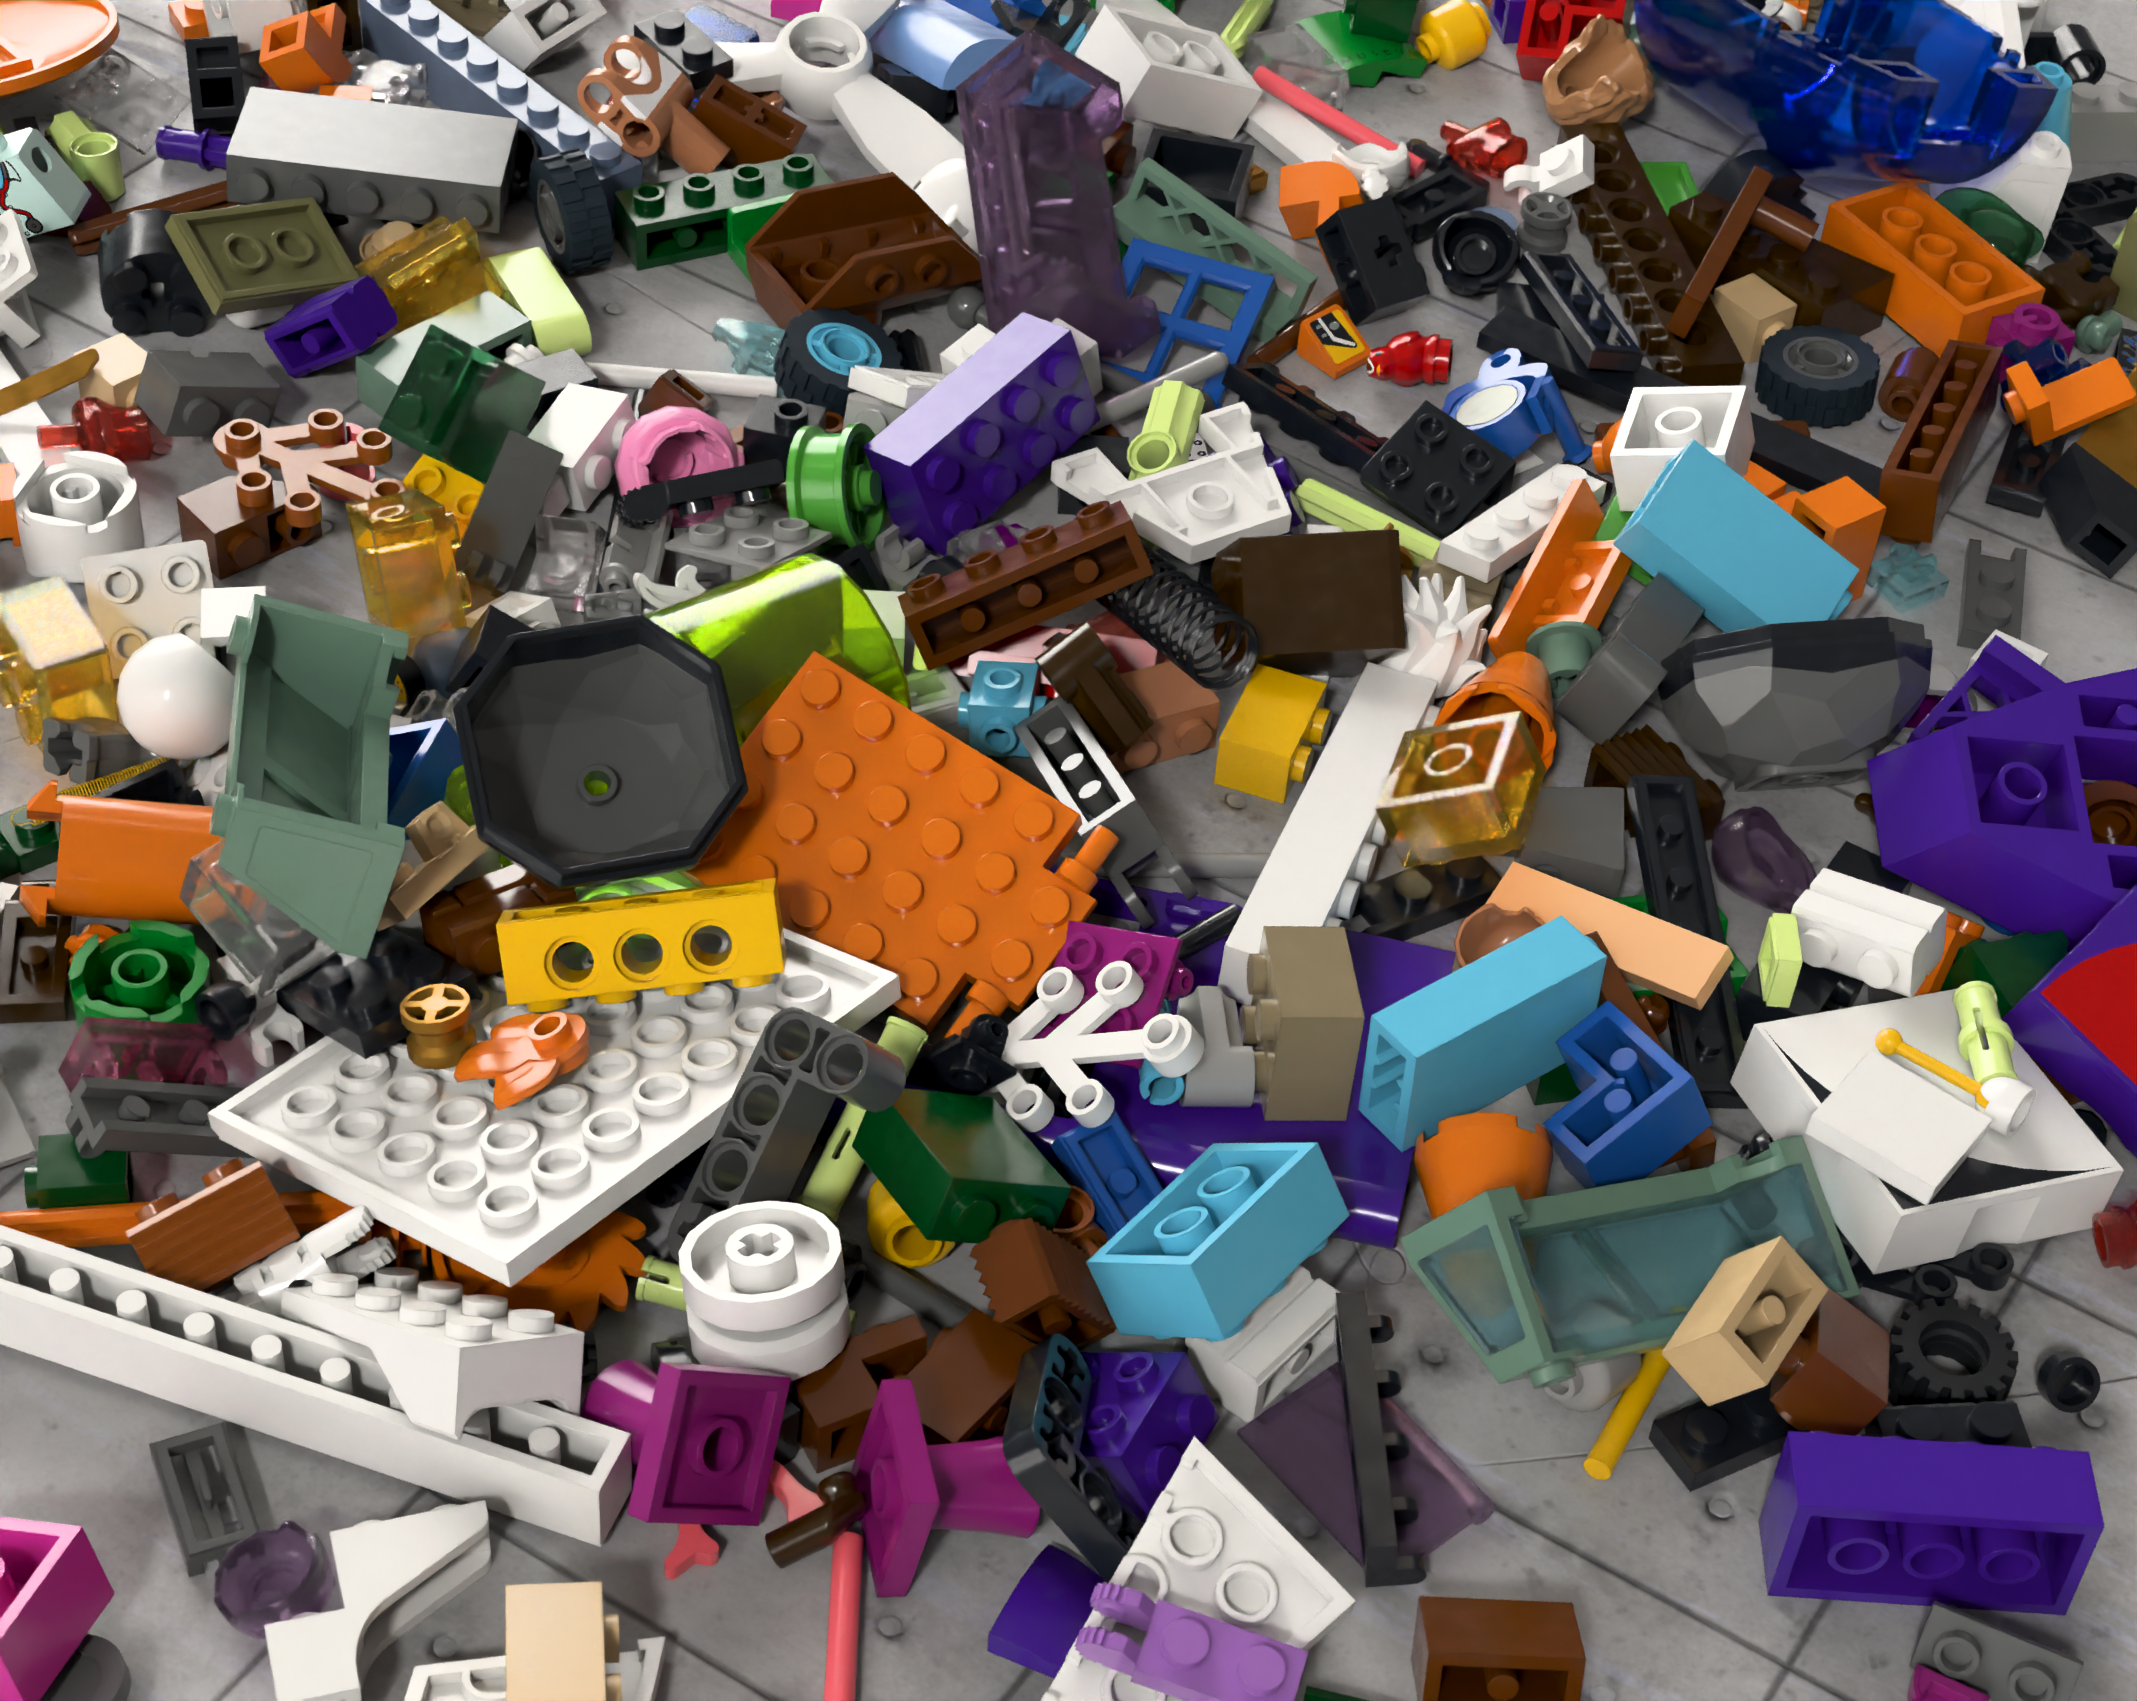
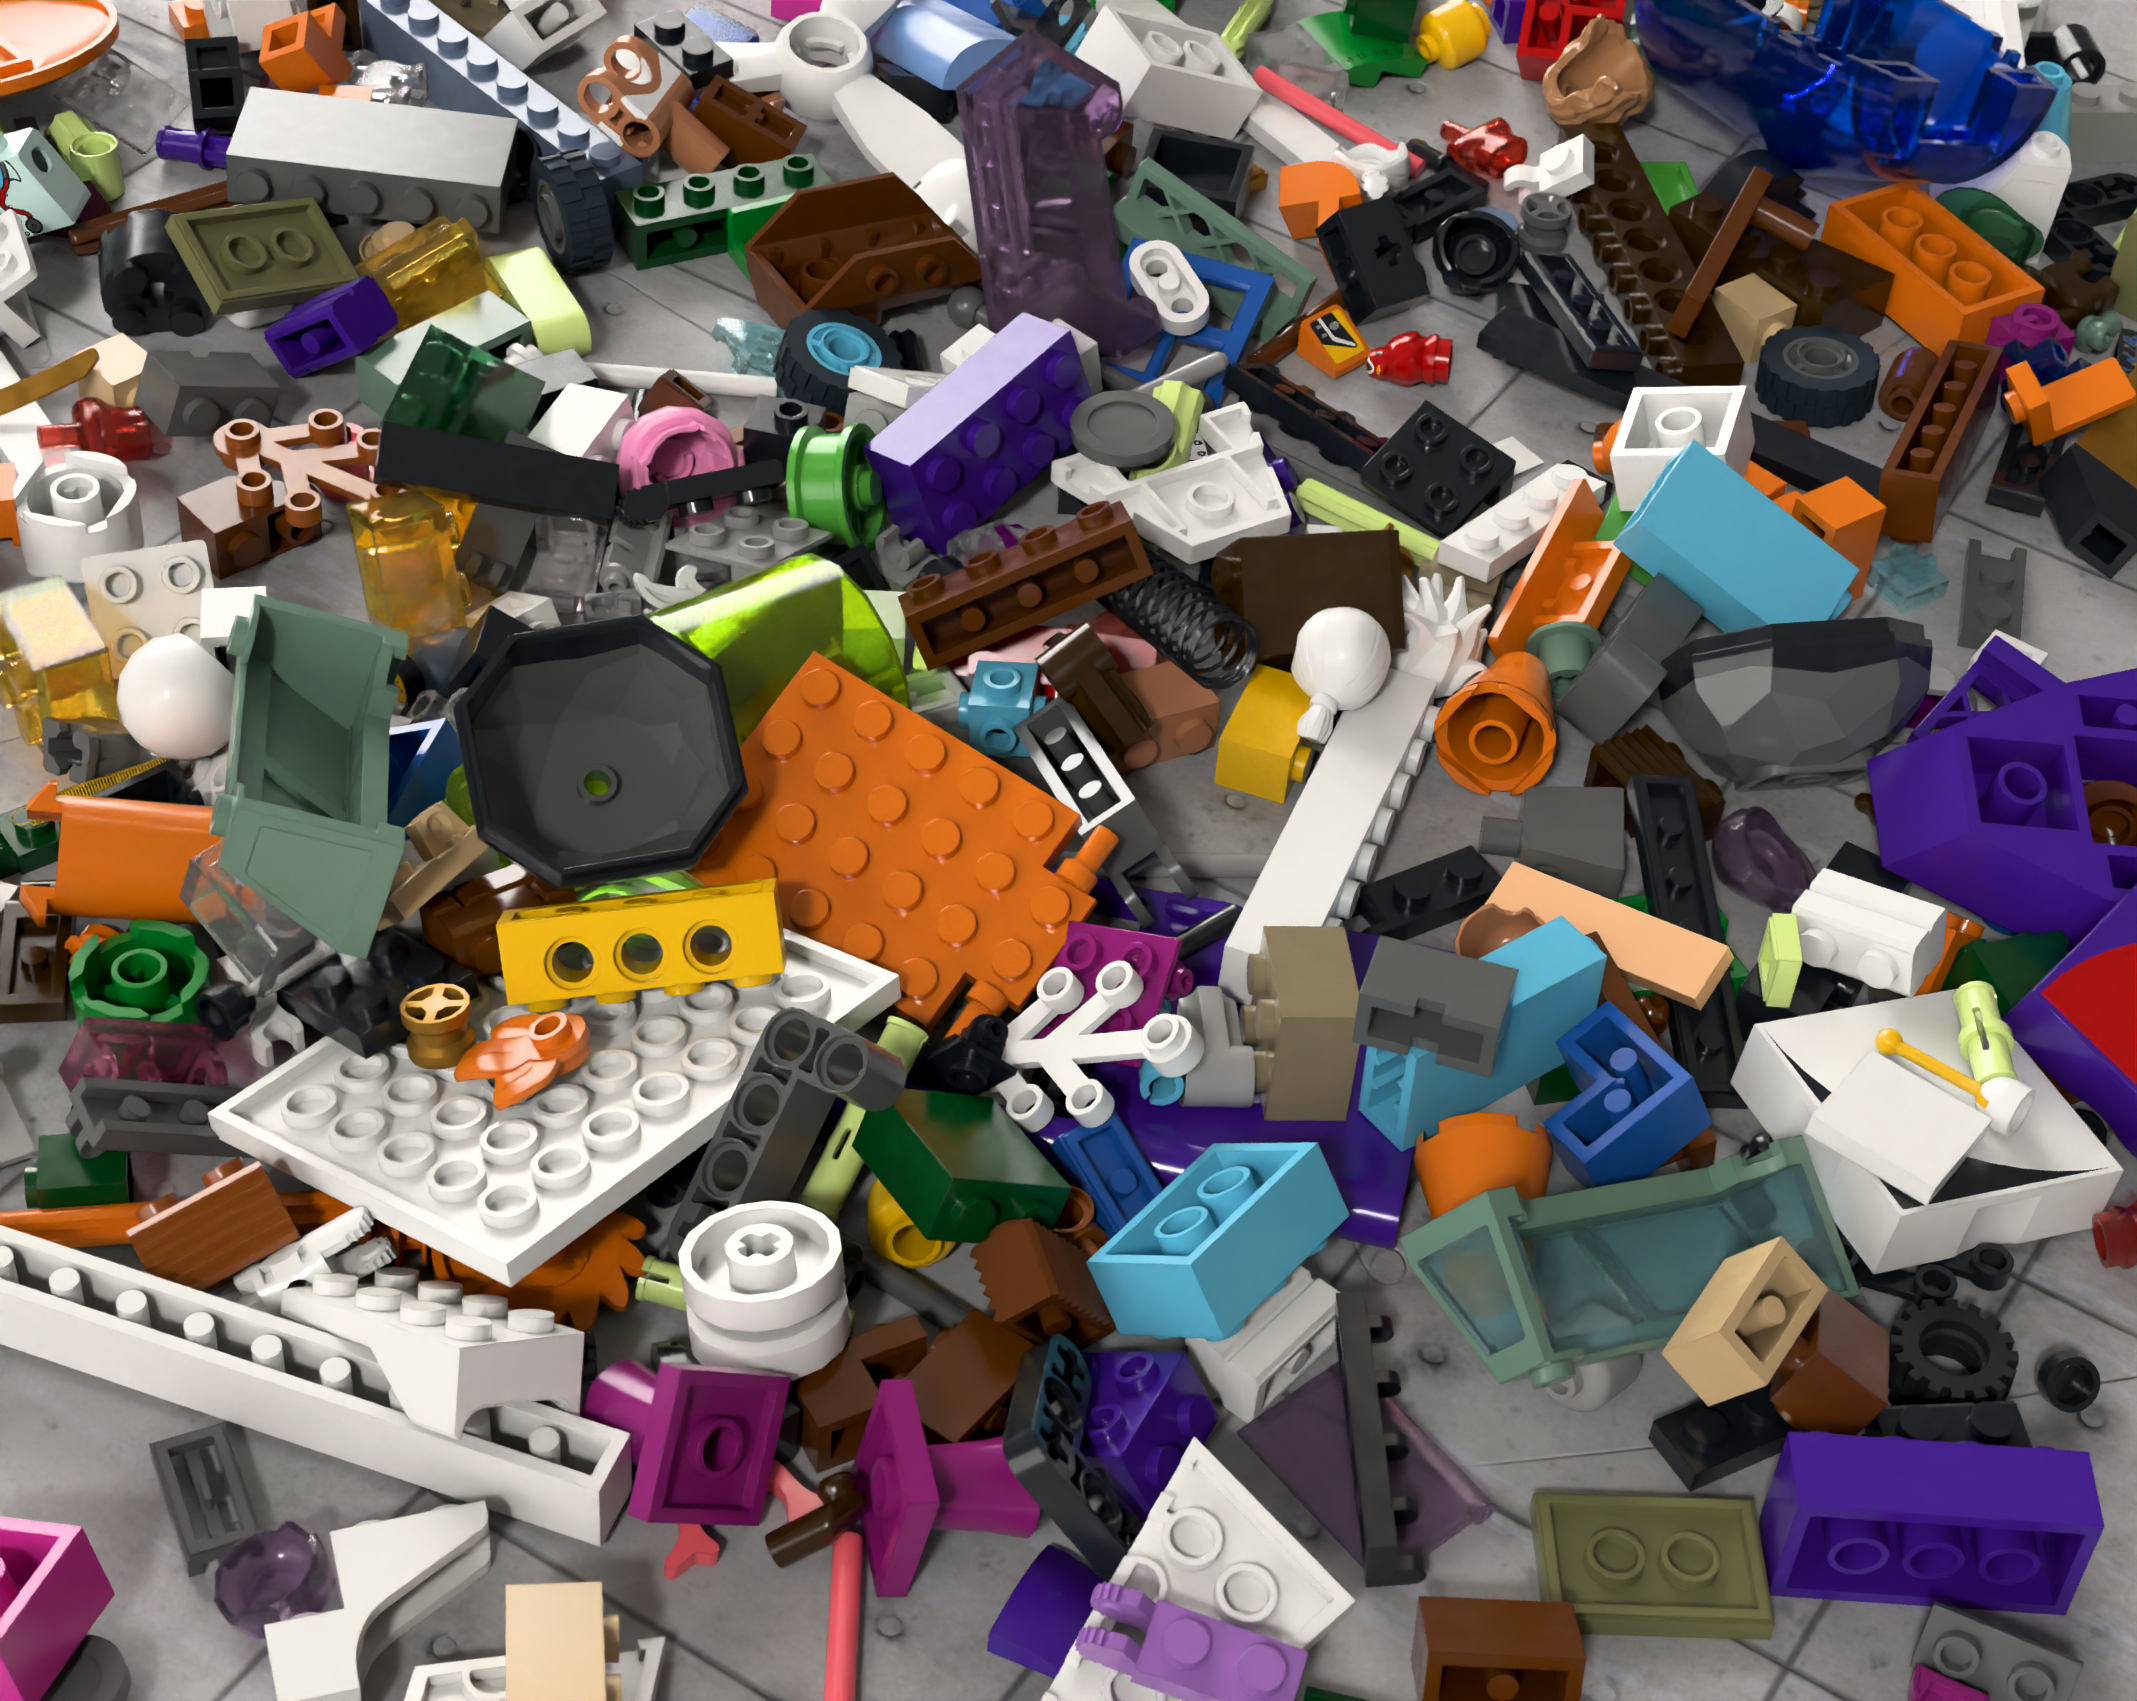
clear yellow brick [1375,711,1546,868] -> none
blue piece [1442,348,1592,464] -> none
yellow bar [1583,1312,1686,1480] -> none
none -> black tile [373,421,619,526]
none -> dark grey piece [1070,390,1175,467]
none -> white plate [1129,240,1210,336]
none -> white hair [1291,607,1391,744]
none -> dark grey brick [1353,935,1518,1077]
none -> olive tile [1529,1492,1775,1640]

